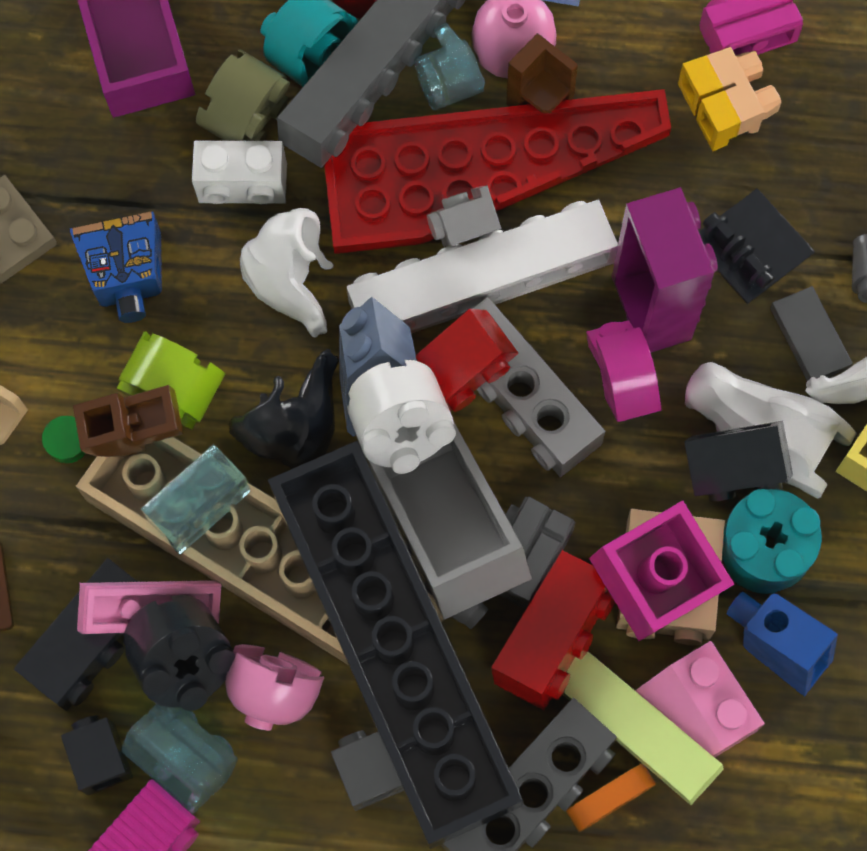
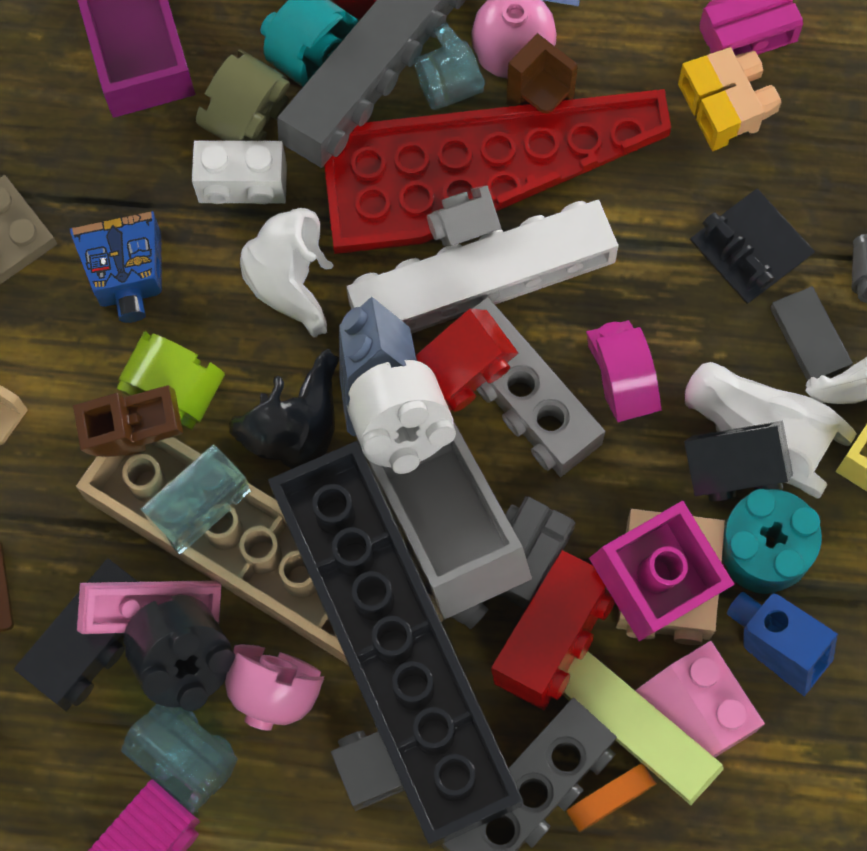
green tile [42,416,86,463] -> none
black brick [61,715,133,796] -> none
magenta piece [612,187,718,353] -> none

